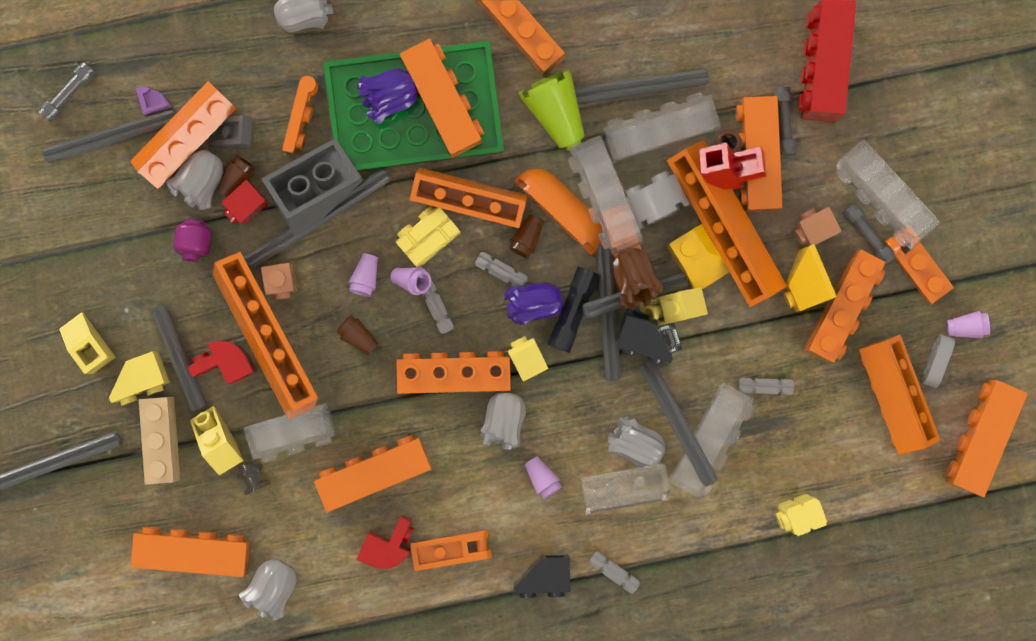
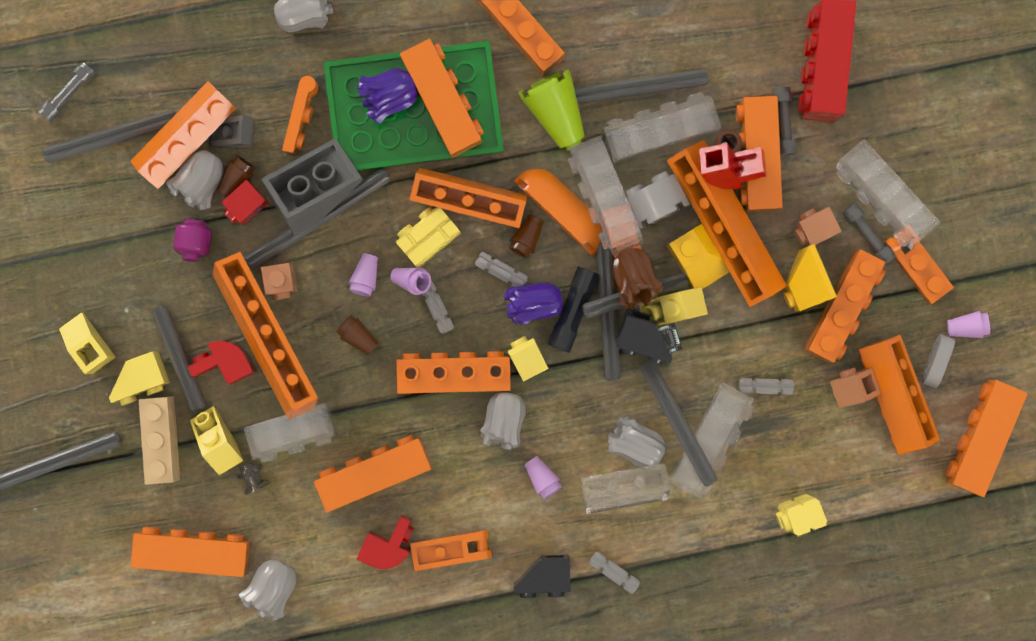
medium lavender tile [136,87,172,116] -> none
none -> nougat brick [830,367,881,408]

